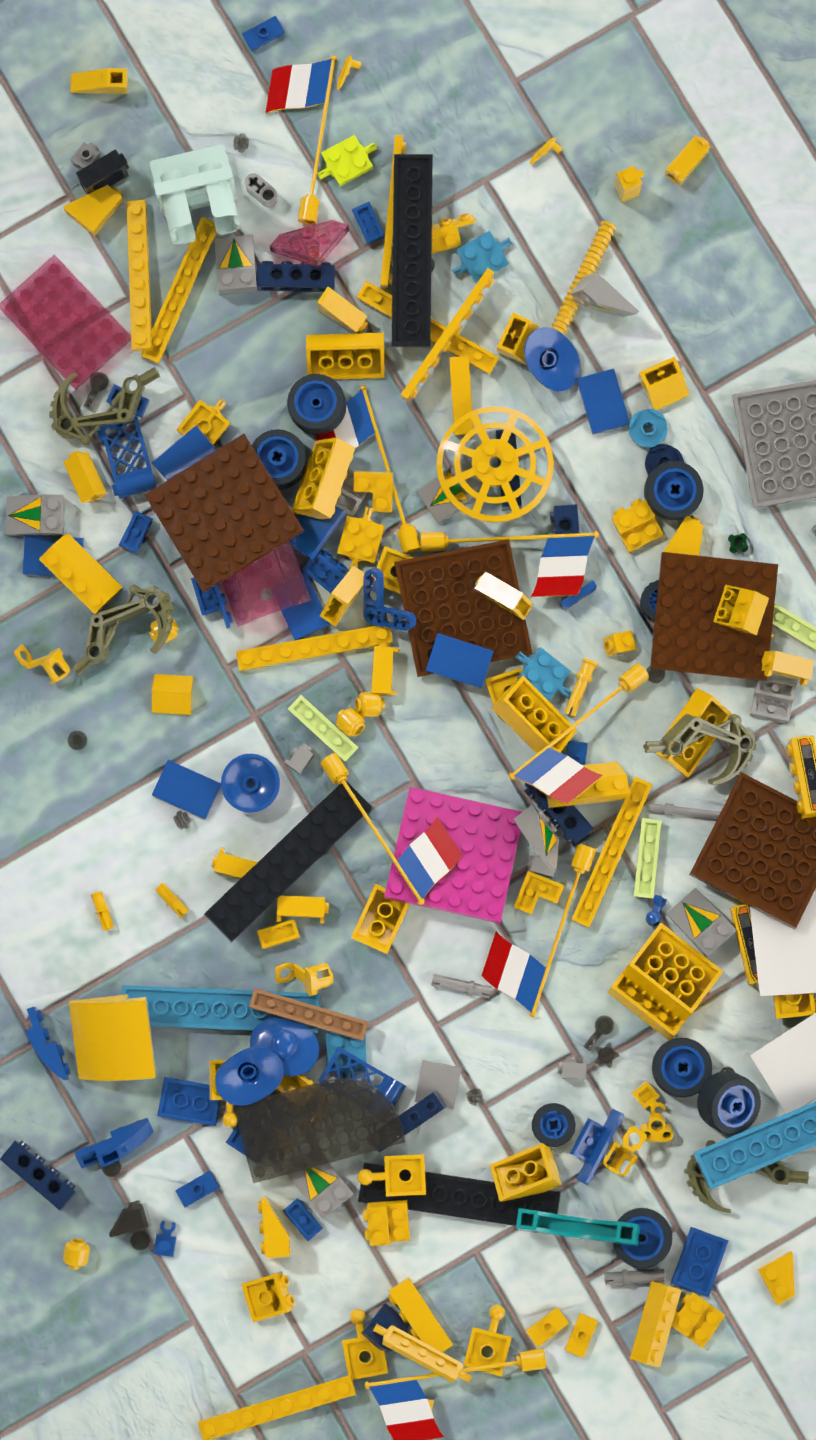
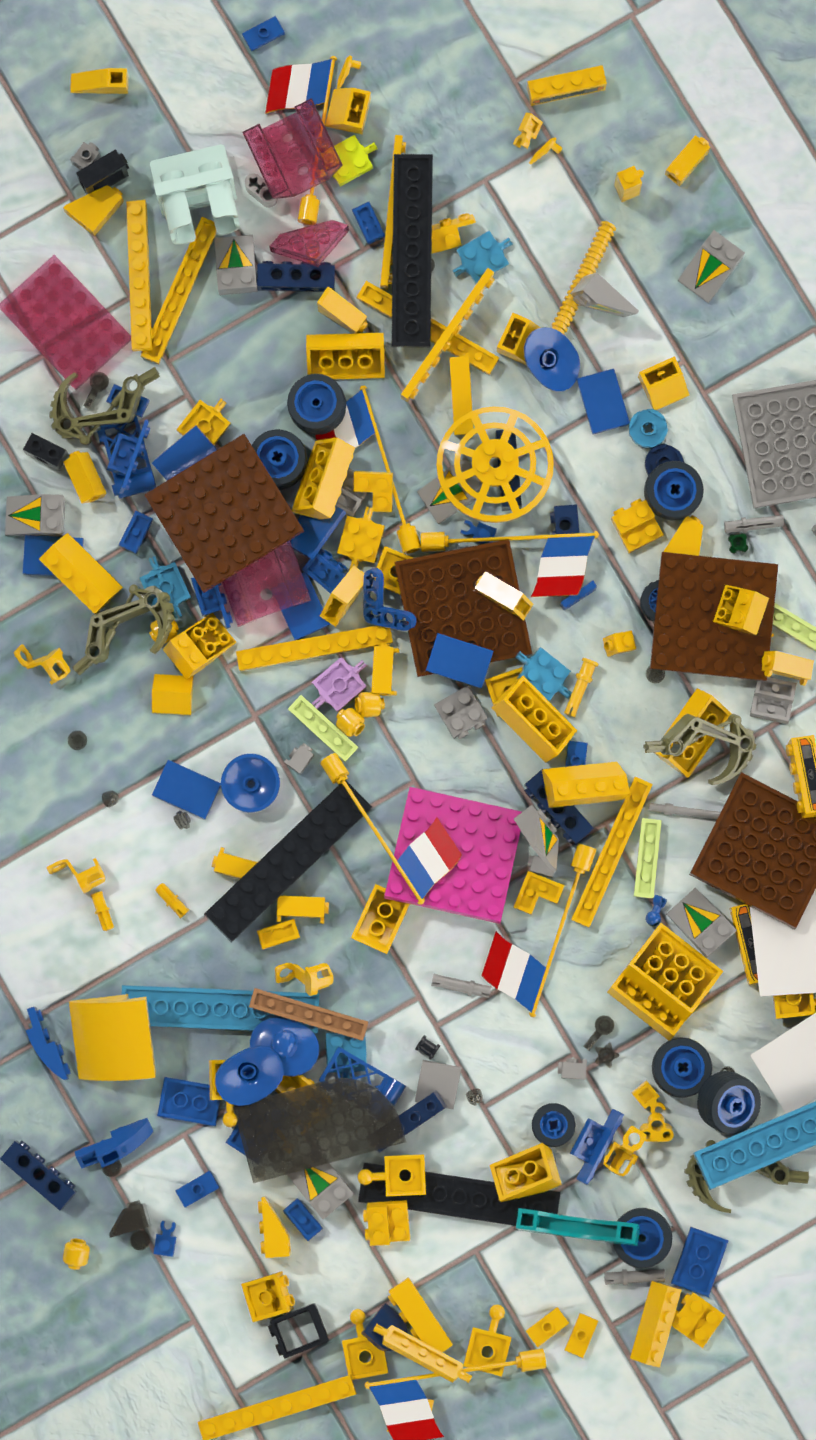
clear smoke plate [234,133,249,153] -> none
flag [508,663,649,805] -> none
yellow wing [757,1251,795,1305] -> none
none -> black brick [23,433,68,471]
none -> yellow piece [46,858,105,894]
none -> clear smoke hinge [102,790,119,807]
none -> blue bracket [106,419,150,495]
none -> dark azure plate [140,556,191,619]
none -> yellow slope [163,613,236,680]
none -> clear pink slope [242,98,343,199]
none -> black window [268,1303,329,1359]
none -> lavender plate [312,657,367,712]
none -> yellow slope [325,88,371,135]
none -> black bush [415,1035,440,1060]
none -> light grey plate [434,685,488,739]
none -> blue plate [460,520,497,545]
none -> yellow plate [513,113,543,149]
none -> yellow brick [527,65,607,106]
none -> light grey slope [678,230,745,304]
none -> light grey pin [724,515,784,534]

